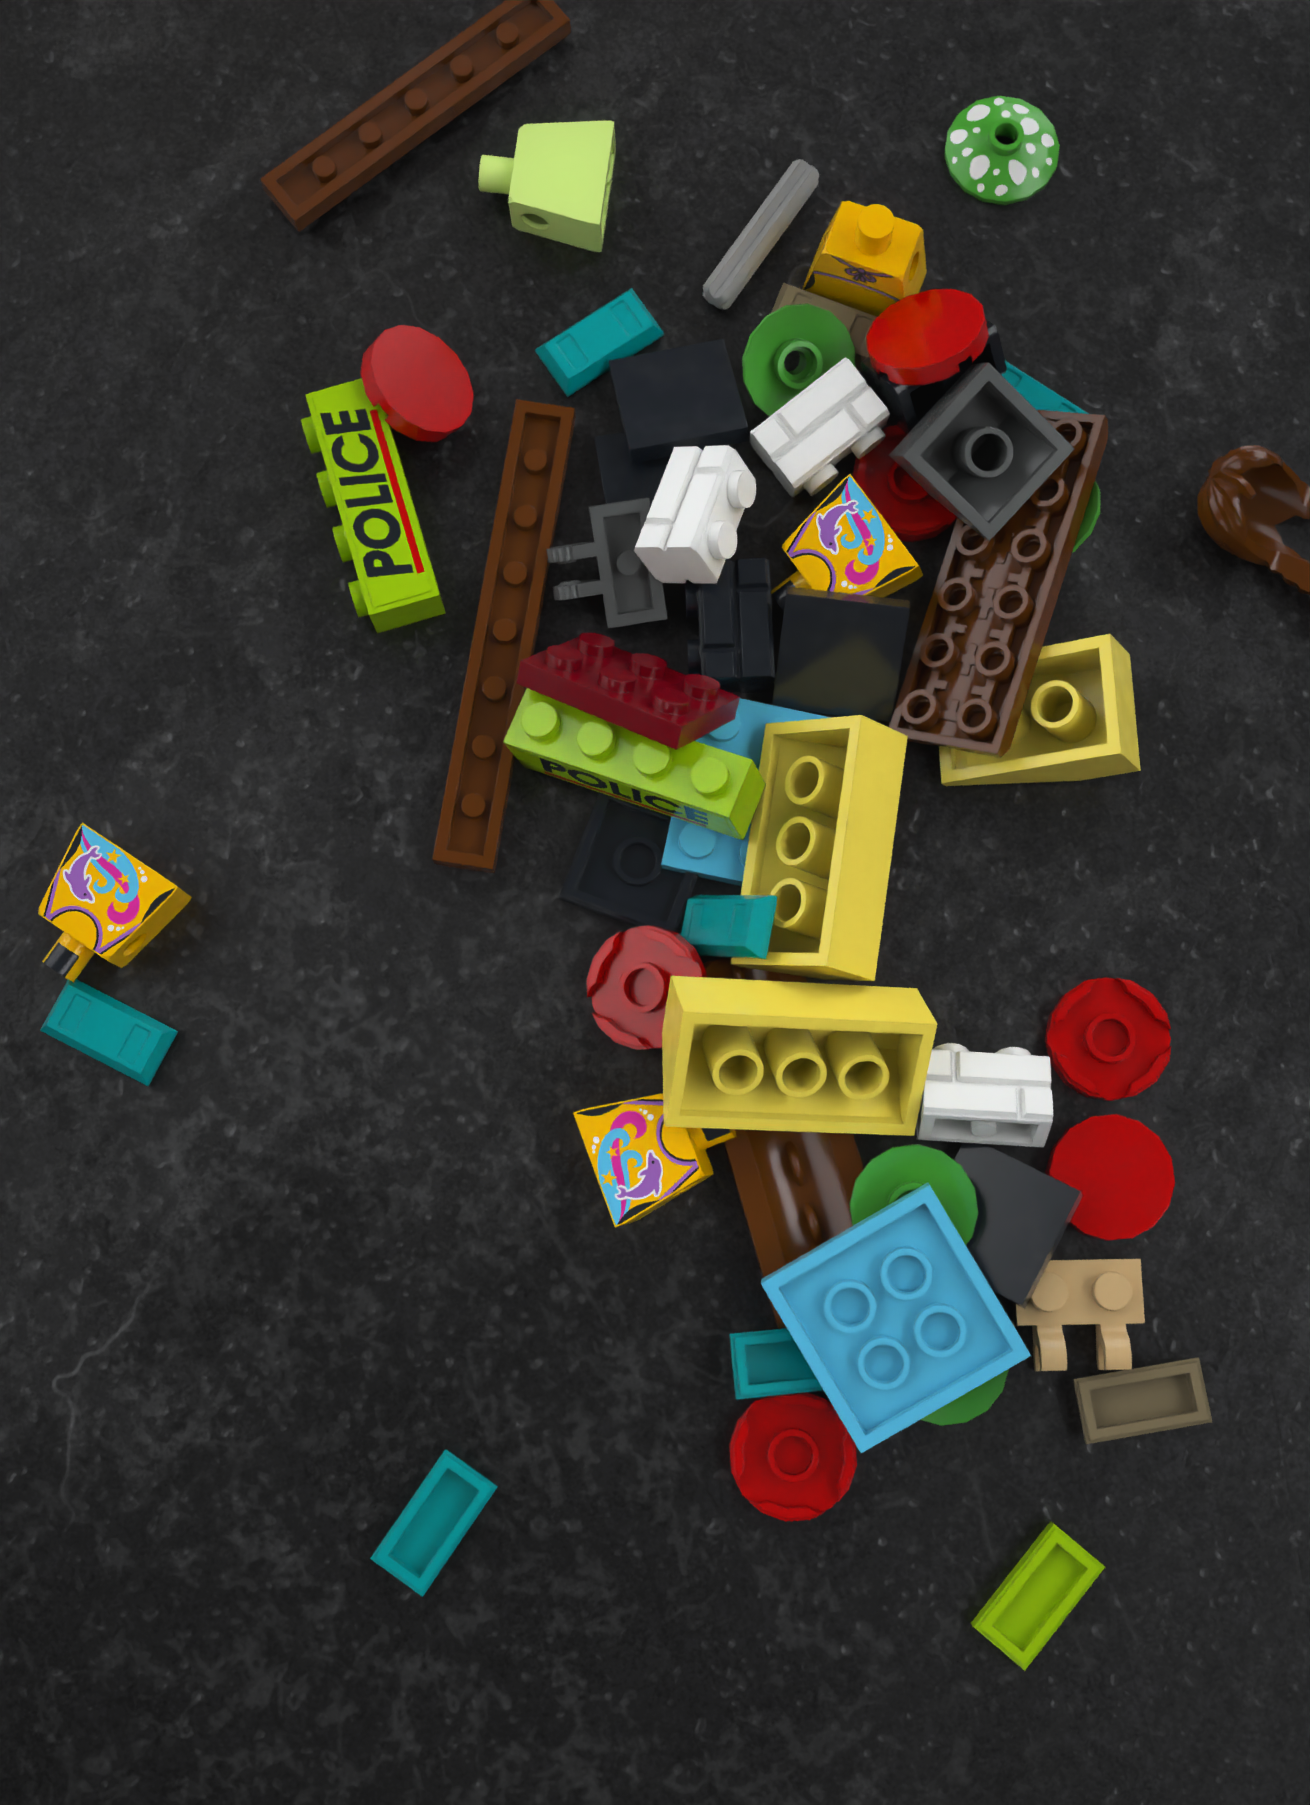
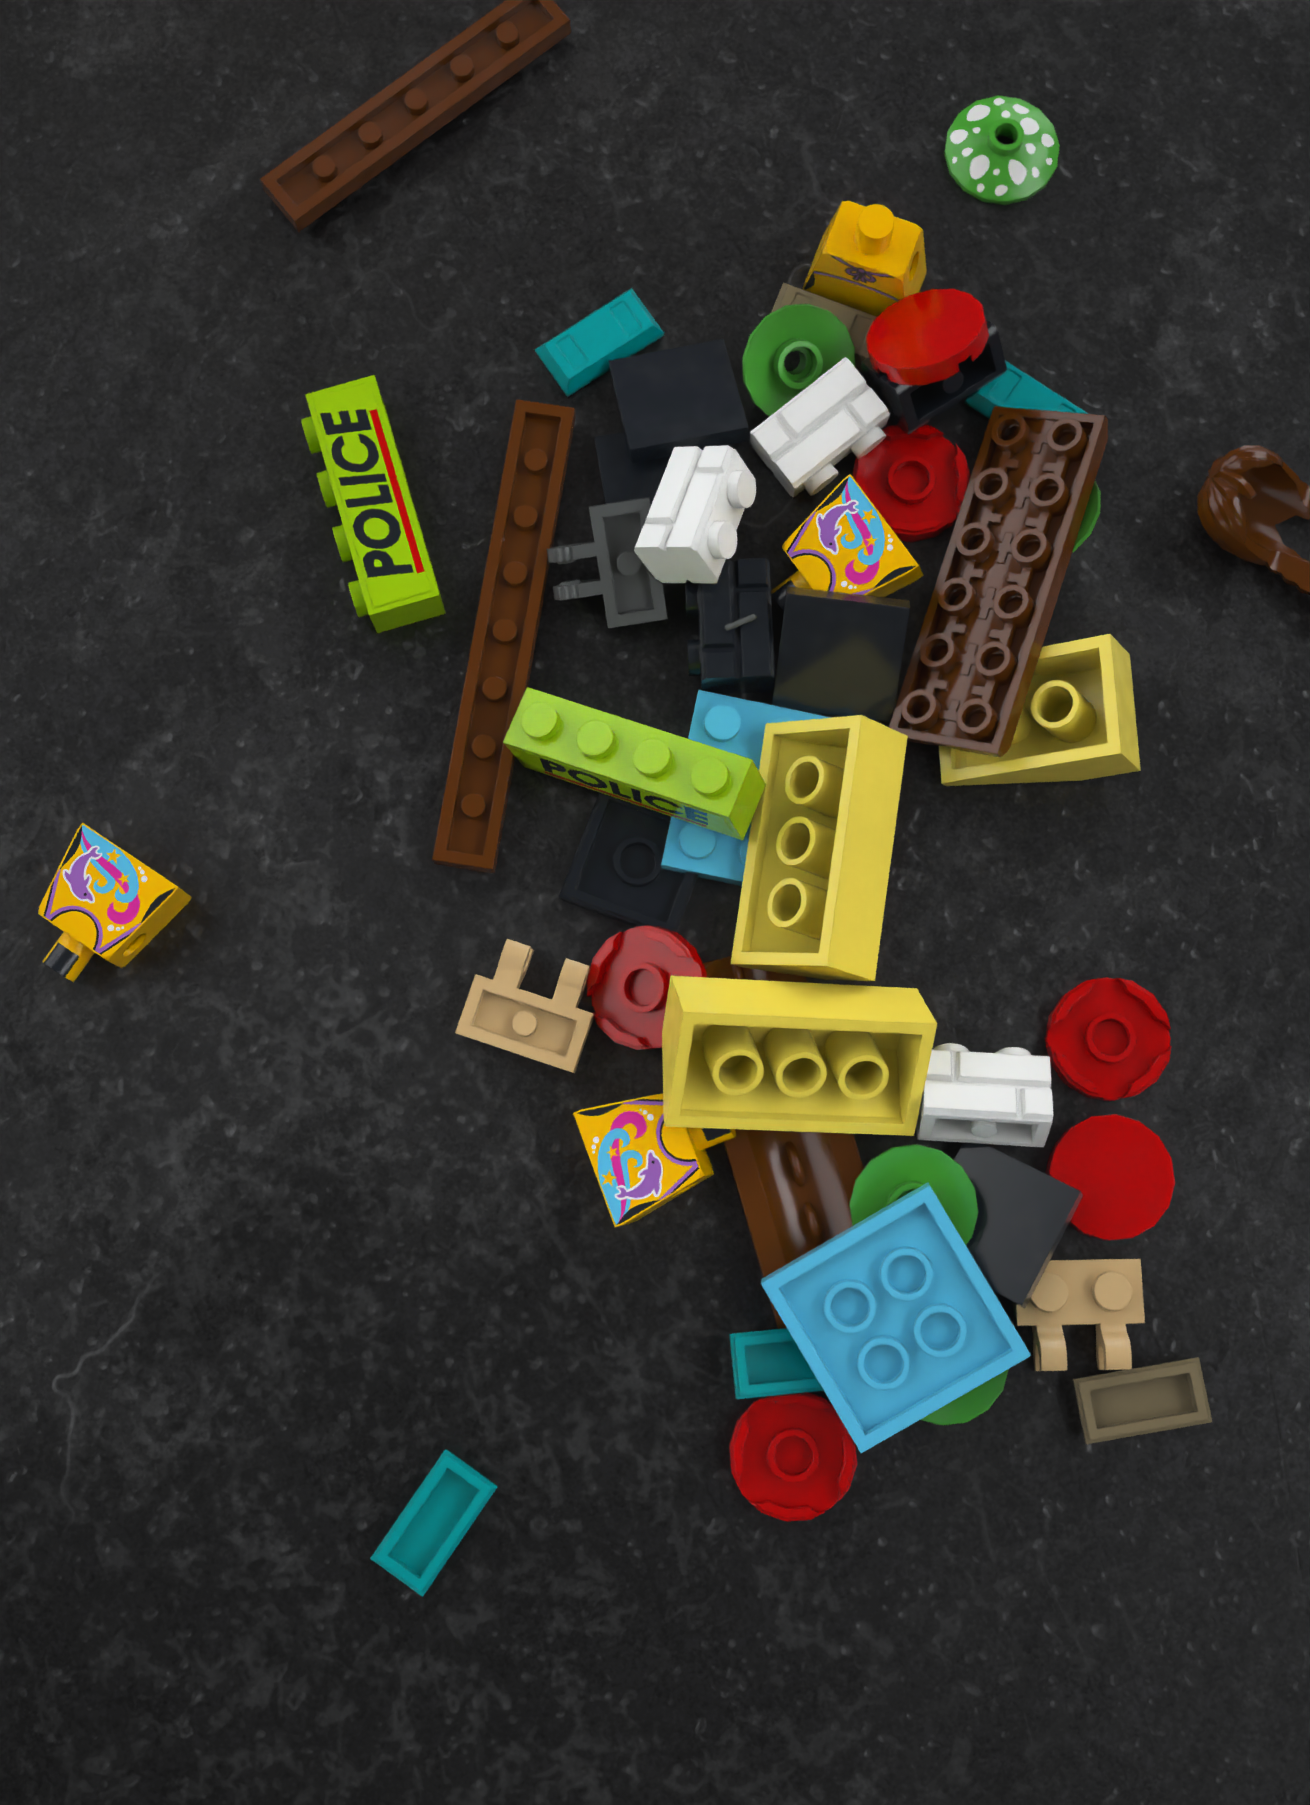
teal tile [40,979,178,1086] -> none
red tile [360,325,474,442] -> none
yellowish green torso [478,120,616,252] -> none
dark red plate [516,632,740,750] -> none
teal tile [681,895,777,959] -> none
light grey axle [703,159,819,310] -> none
dark grey slope [889,362,1075,541] -> none
lime tile [971,1521,1105,1671] -> none
none -> tan plate [455,939,594,1073]
none -> dark grey piece [725,614,757,631]

